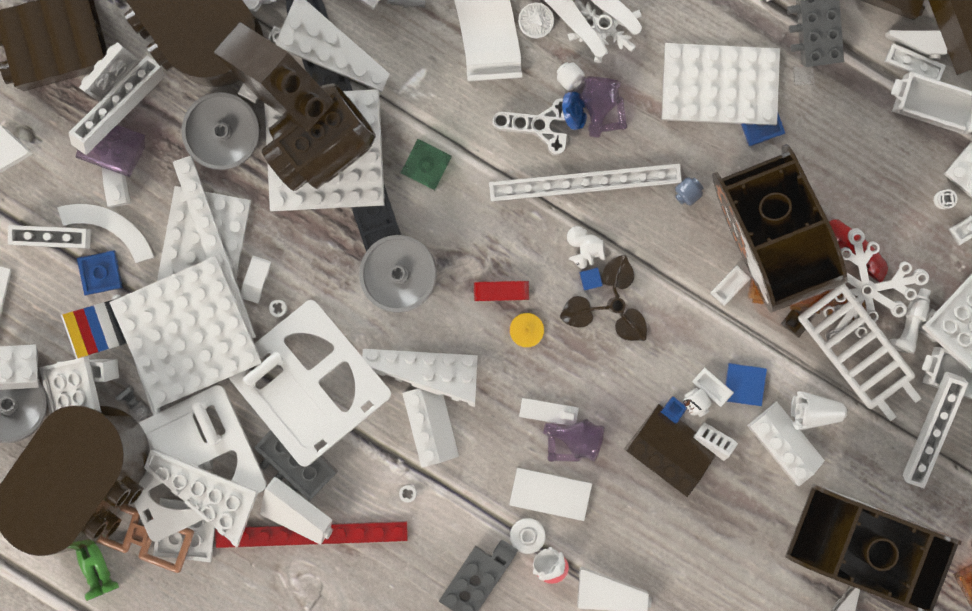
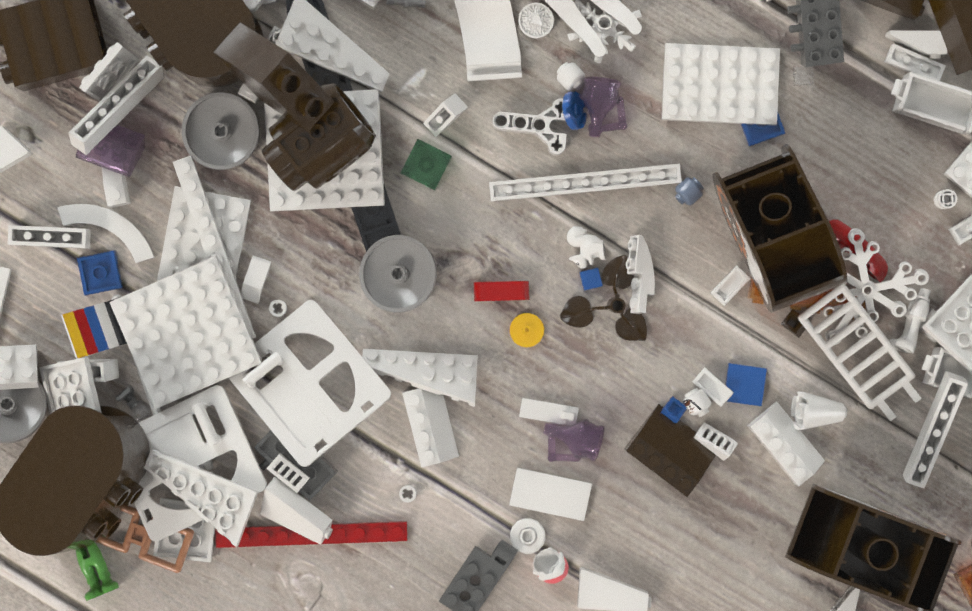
none -> white slope [267,453,310,493]
none -> white slope [424,93,468,137]
none -> white slope [626,235,655,314]

